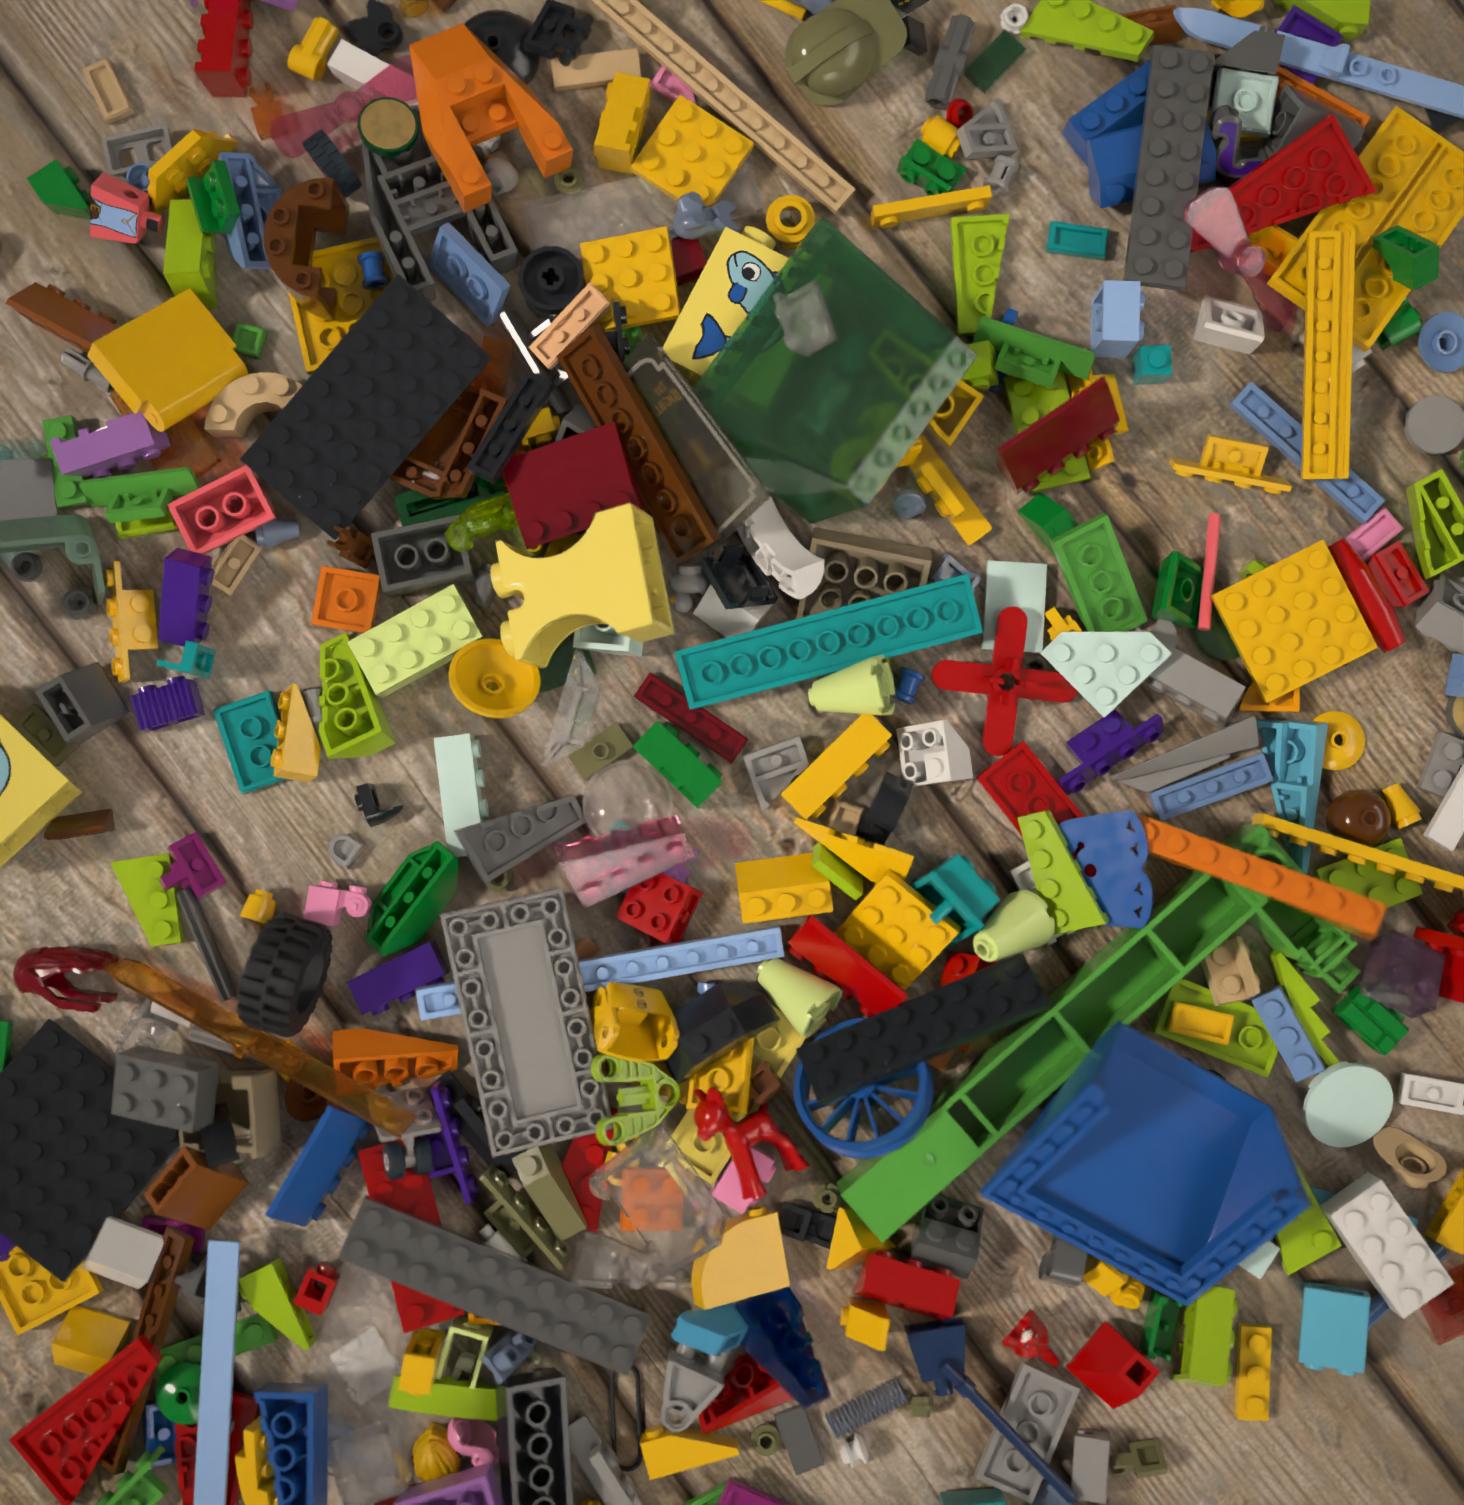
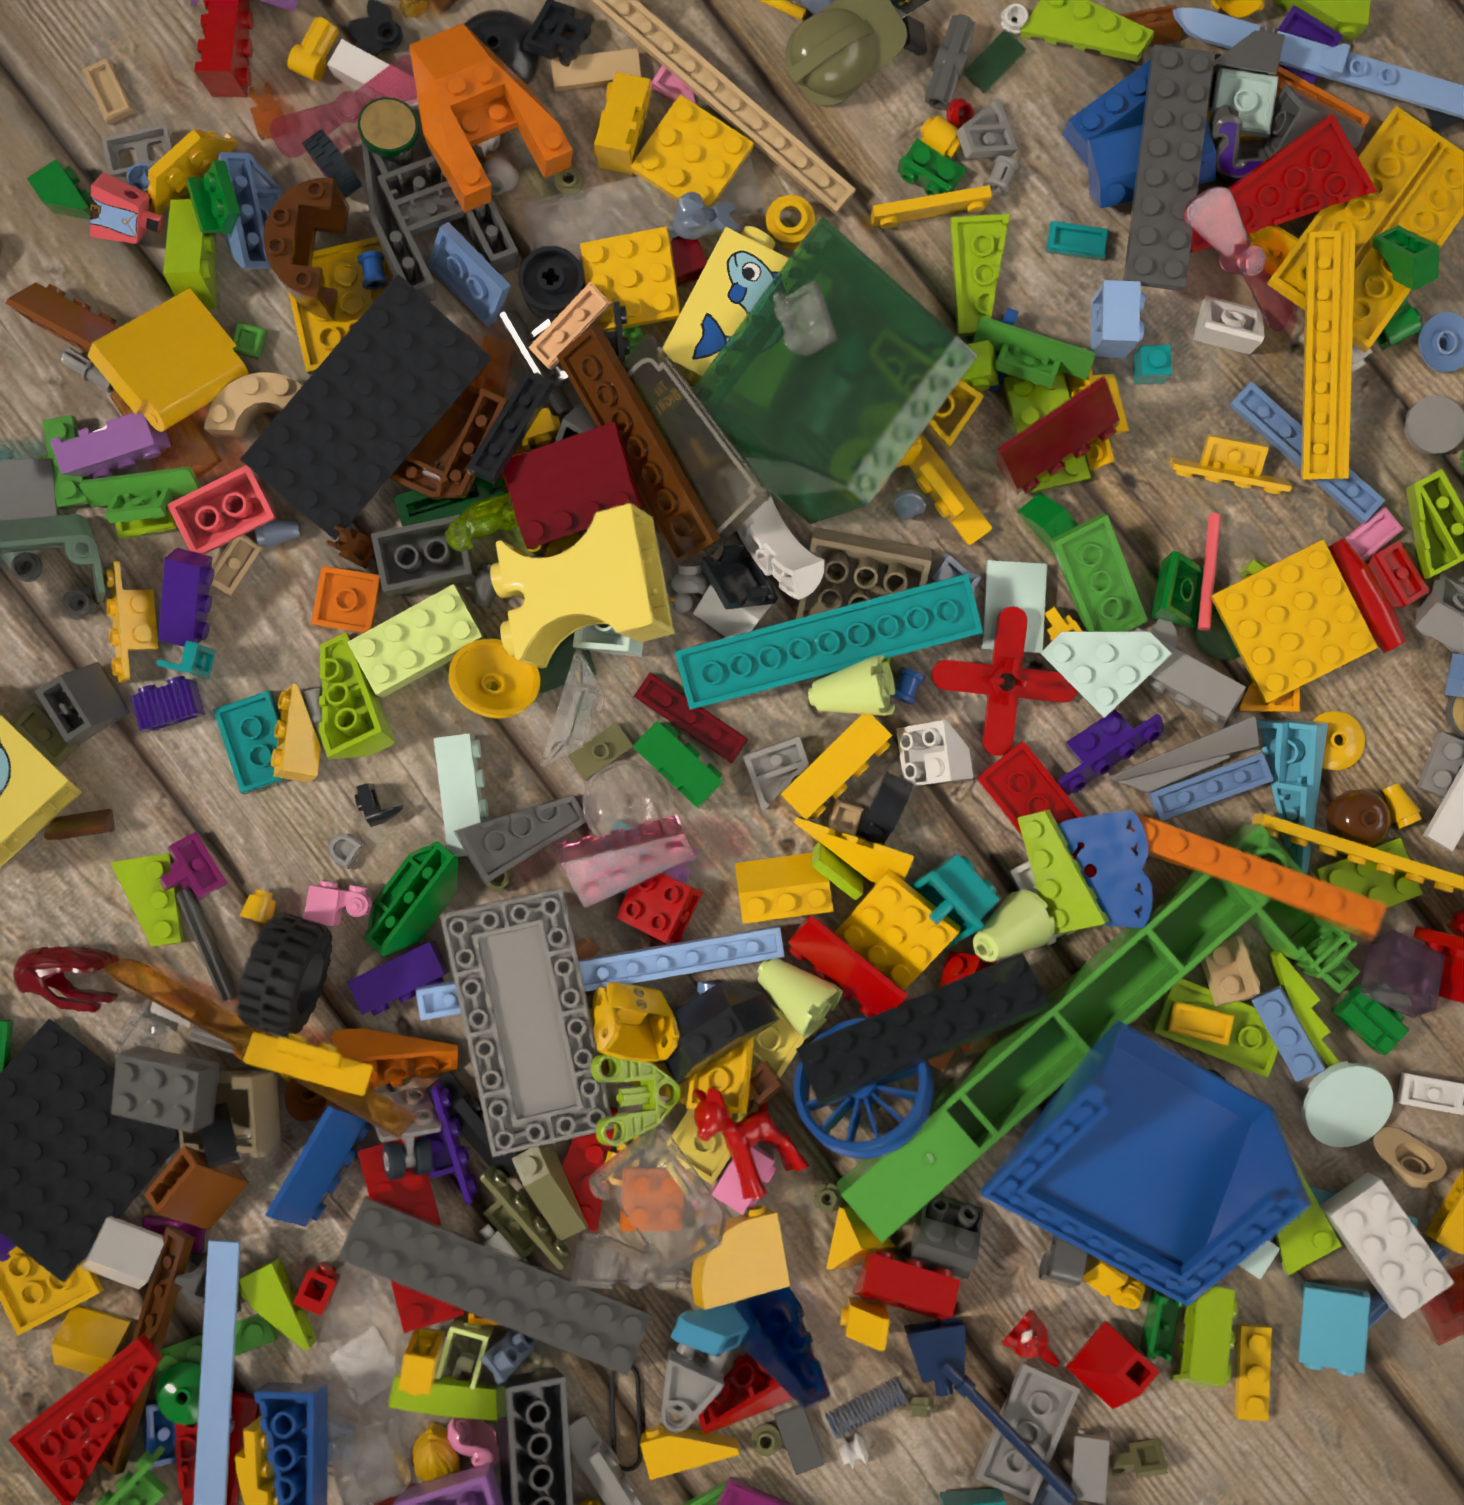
black slope [778,1201,837,1249] -> none
none -> yellow bracket [243,1033,373,1096]

